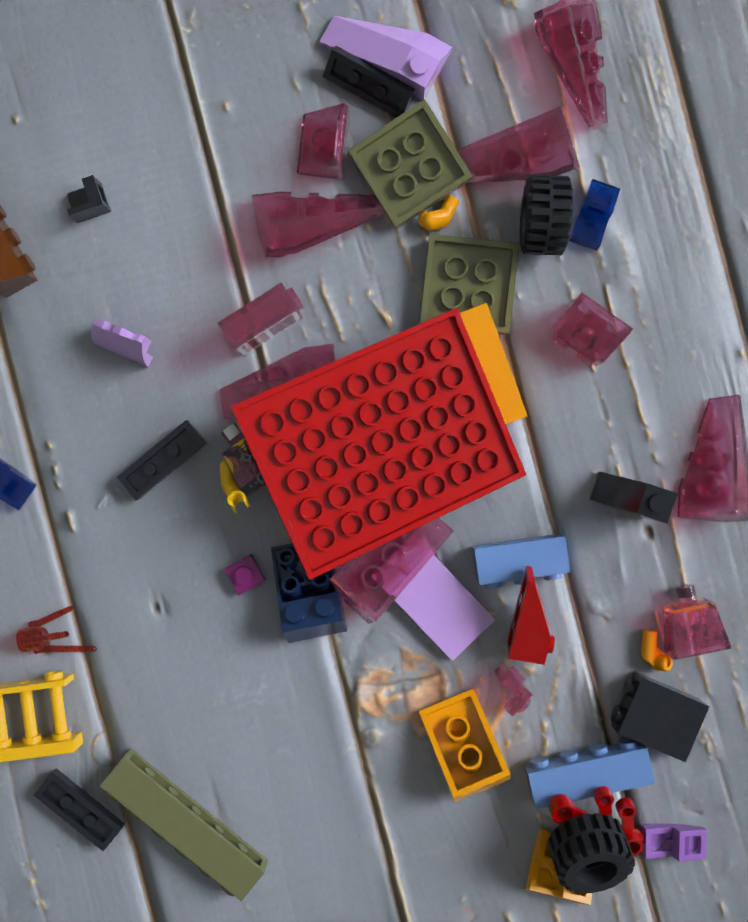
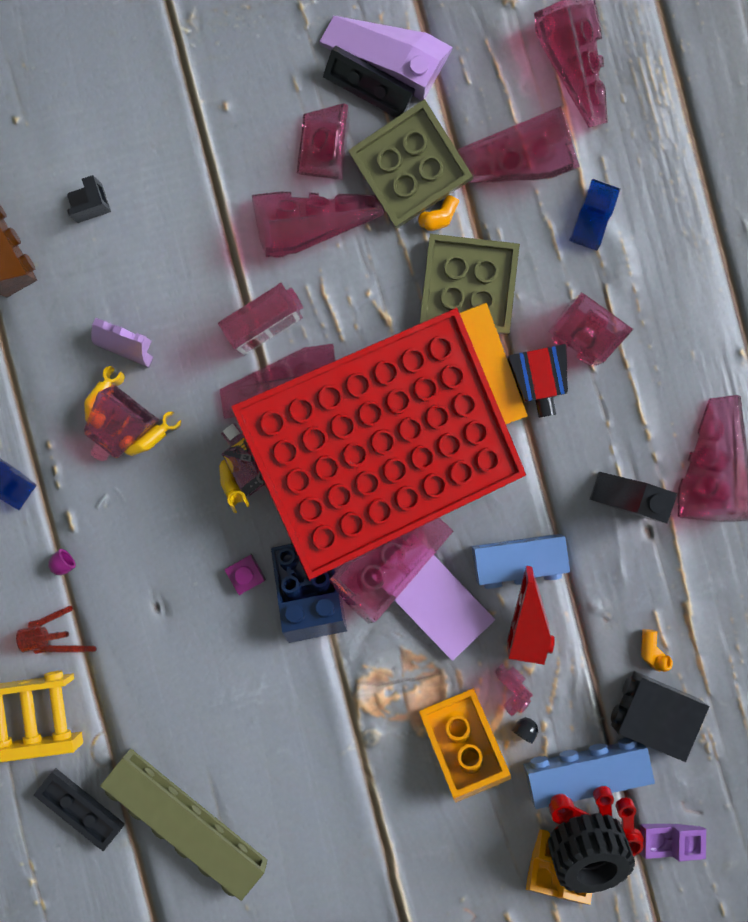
black plate [117,420,207,500] -> none
black tyre [520,175,573,256] -> none
clear pink torso [663,584,731,660] -> none
none -> magenta hinge [48,549,76,576]
none -> clear pink torso [84,366,181,461]
none -> torso [507,344,568,418]
none -> black hinge [511,717,538,744]

